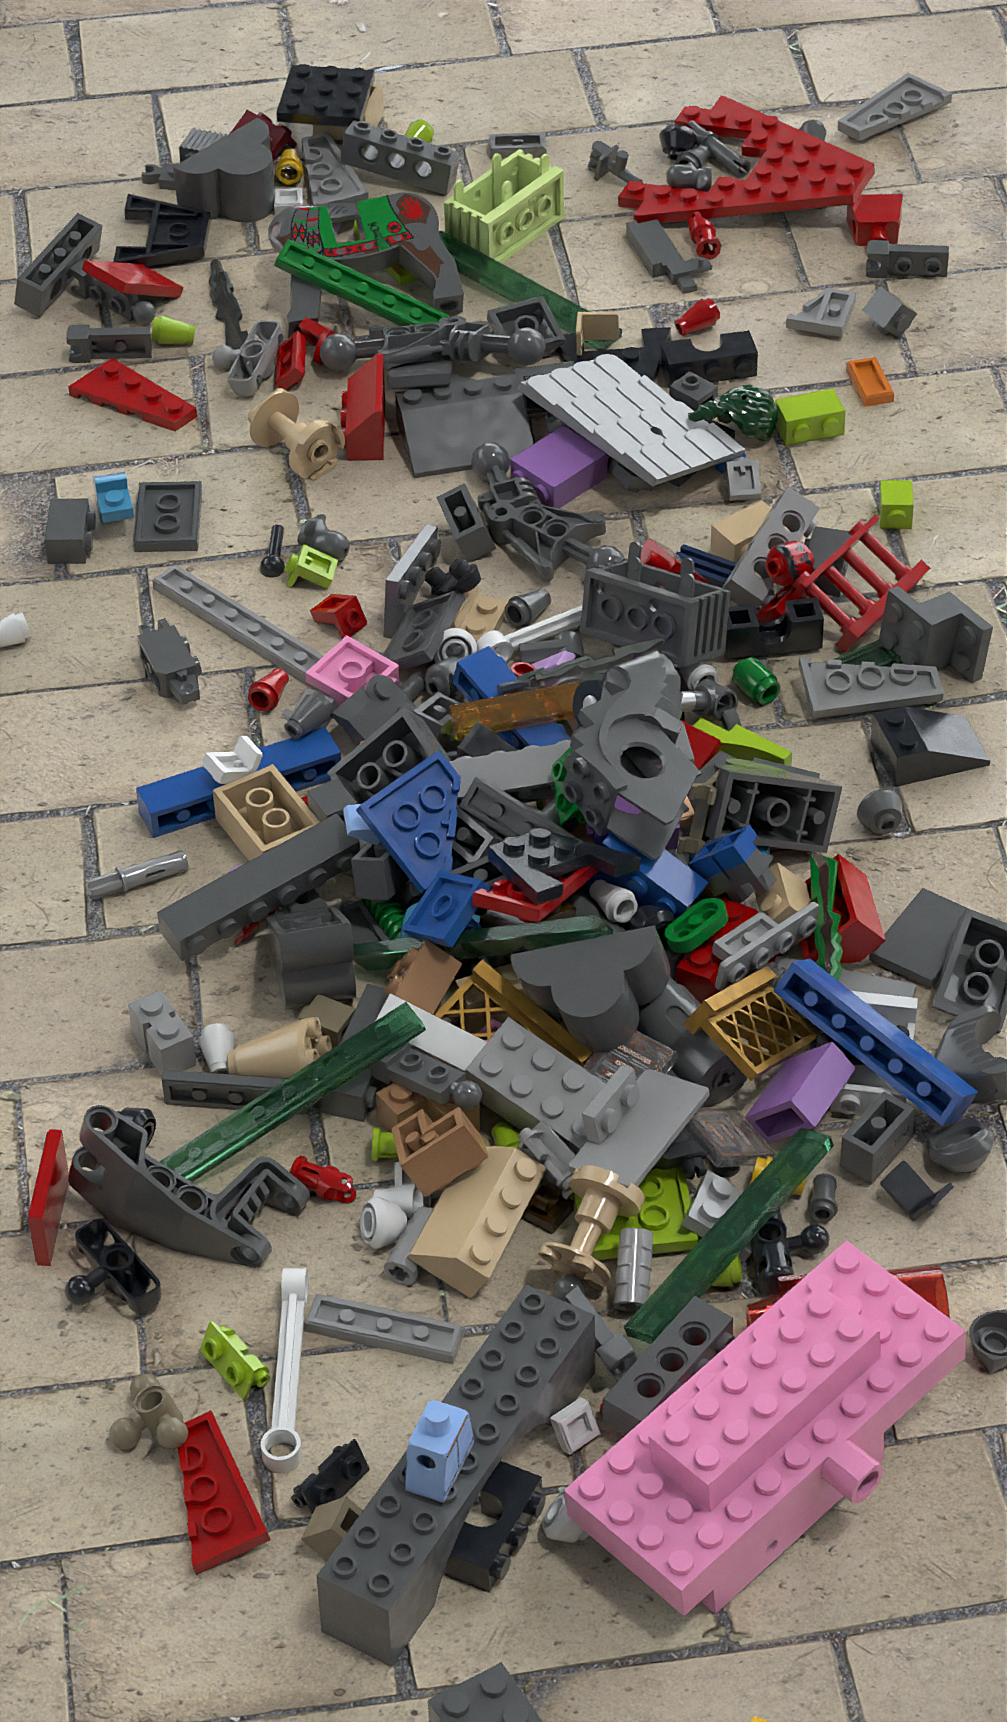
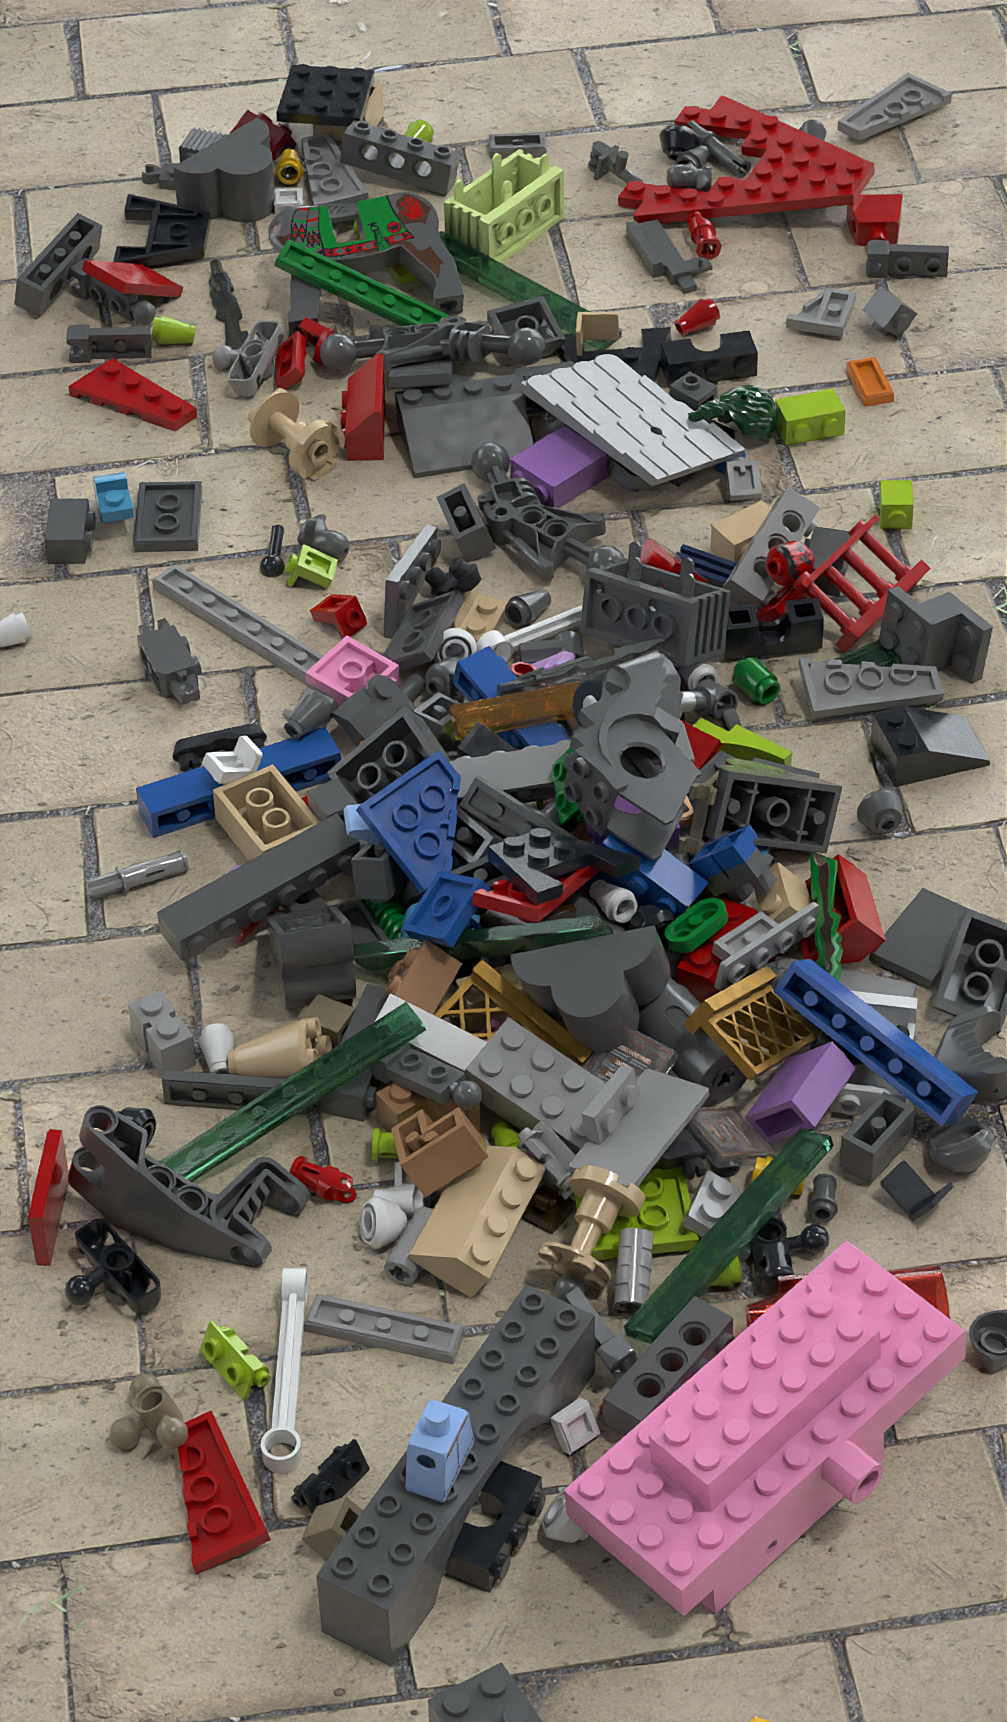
red cone [248,668,289,711] -> none
none -> black piece [172,723,267,772]

